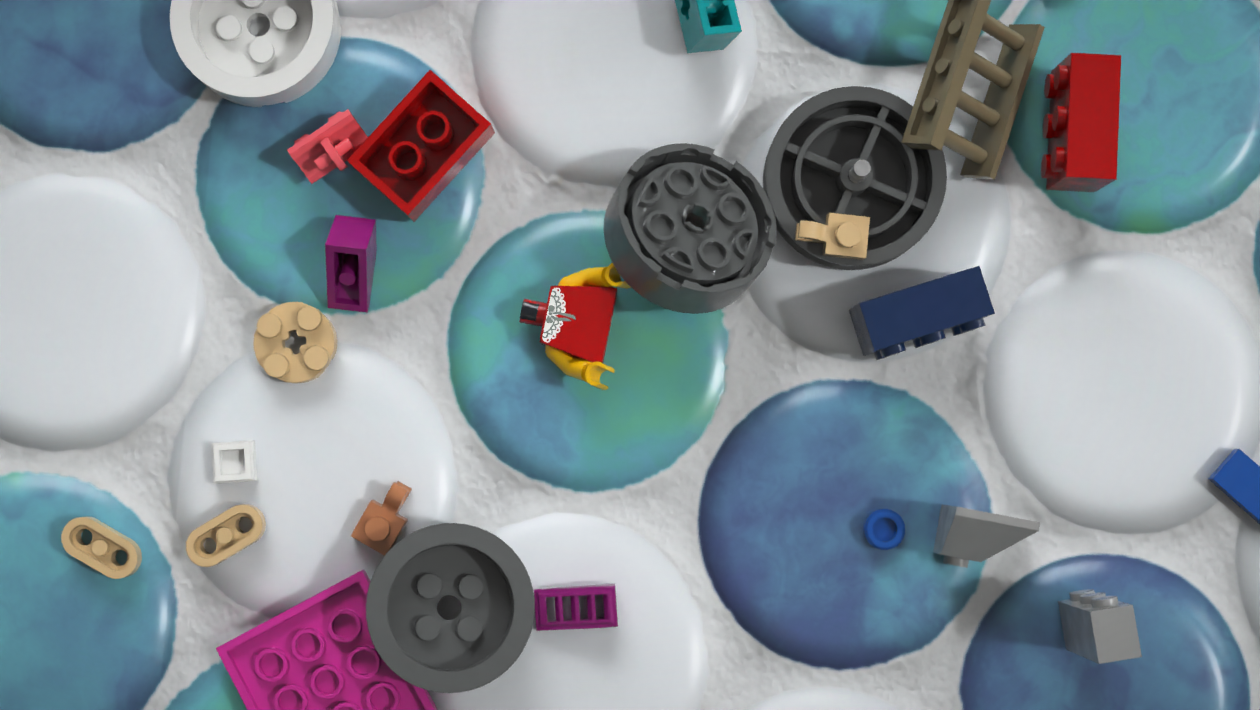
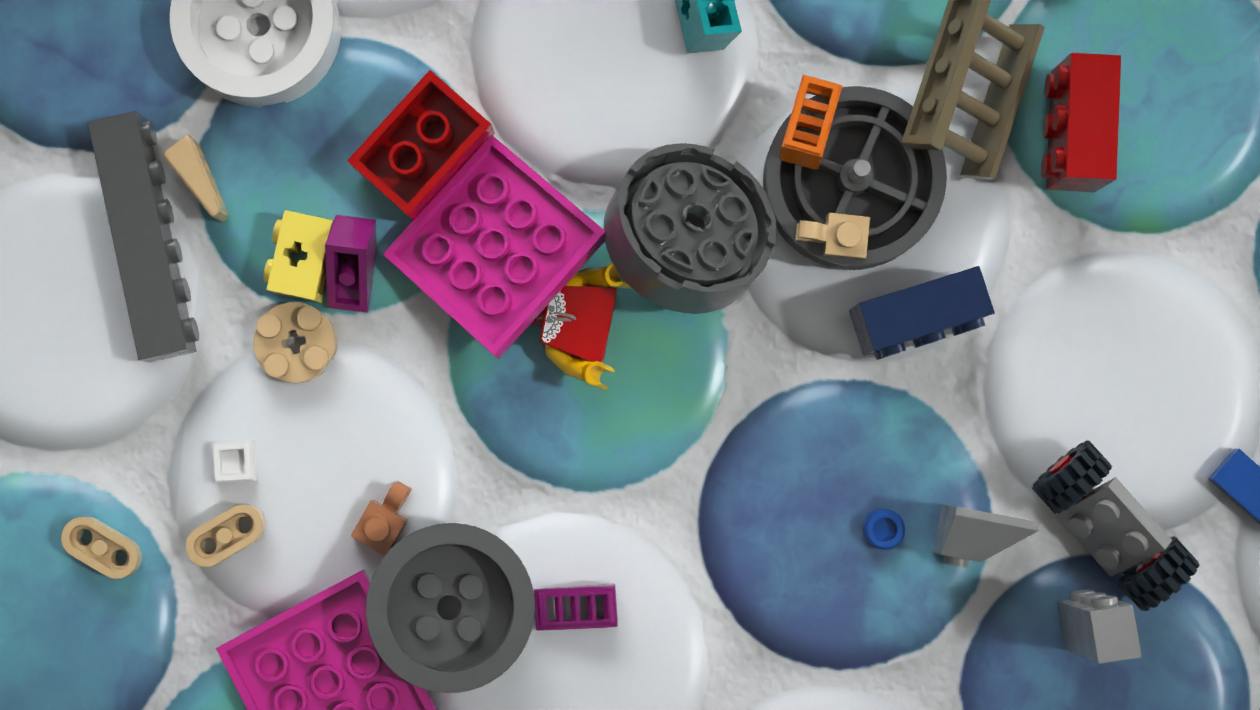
coral hips [287,109,368,184] -> none
none -> dark grey brick [88,111,199,363]
none -> tan slope [163,135,229,222]
none -> light yellow brick [263,210,333,304]
none -> dark pink plate [383,134,606,359]
none -> orange slope [779,74,843,170]
none -> plate [1032,440,1199,611]

